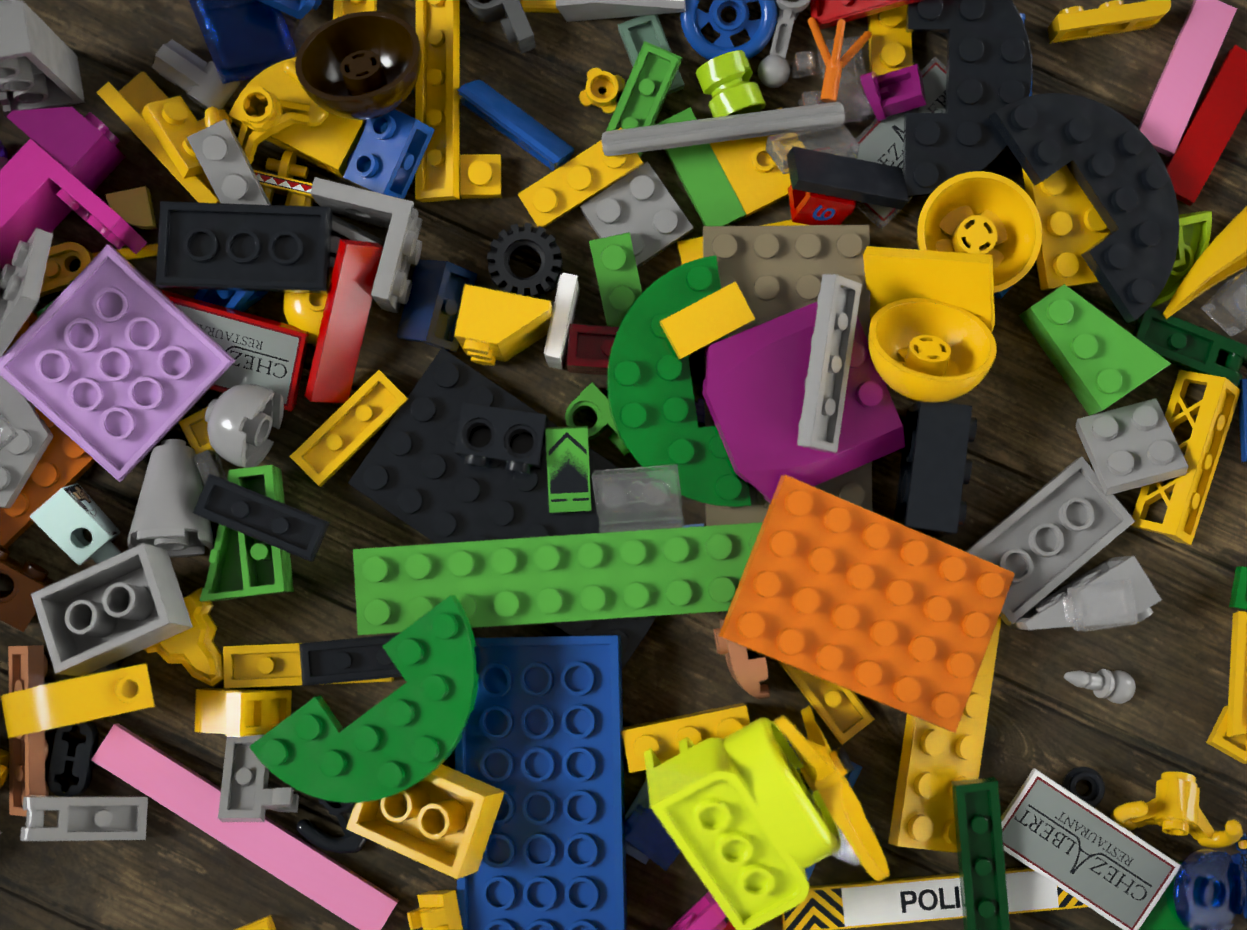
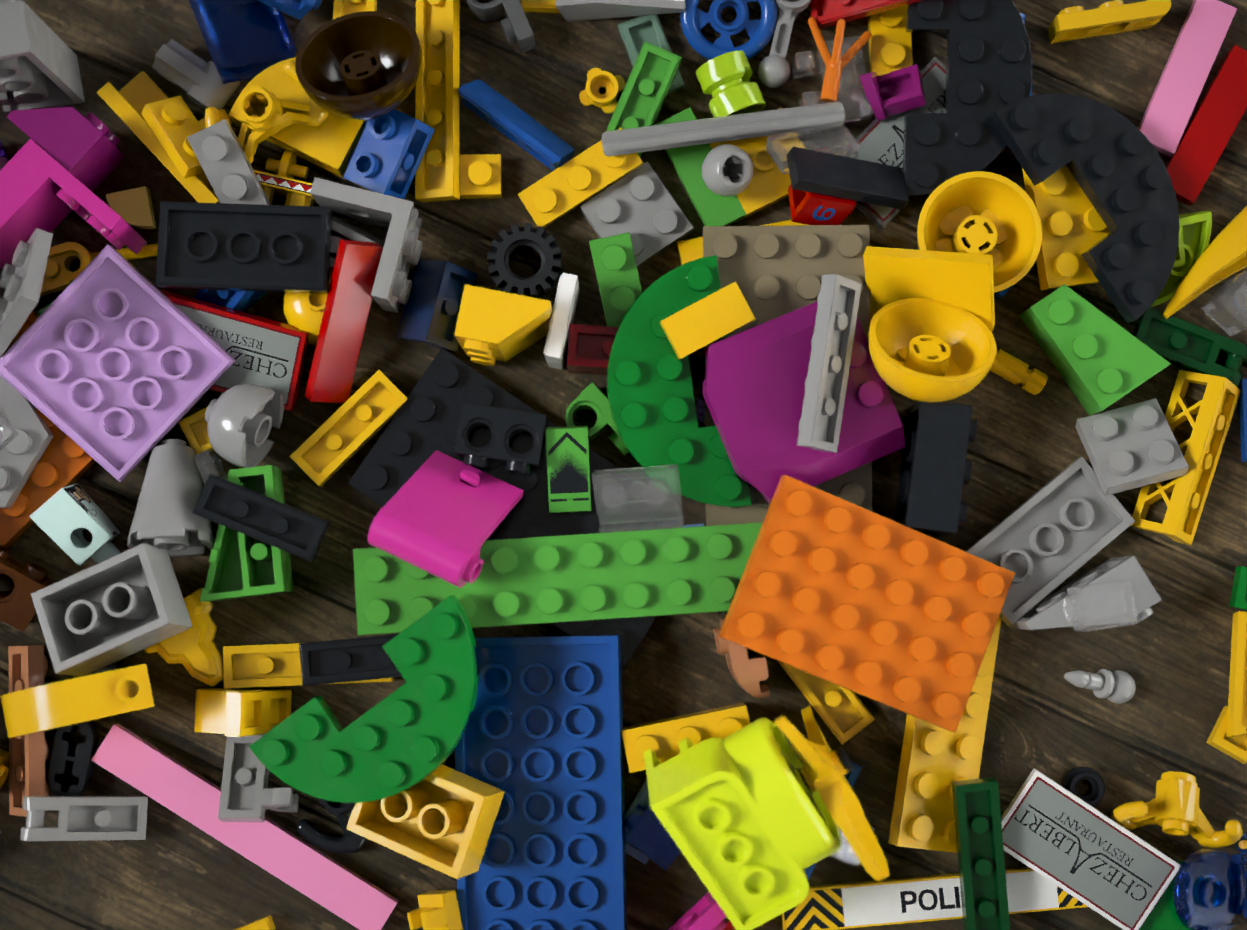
none -> dark pink door [368,450,524,588]
none -> light grey piece [701,144,753,197]
none -> yellow axle [990,349,1048,395]

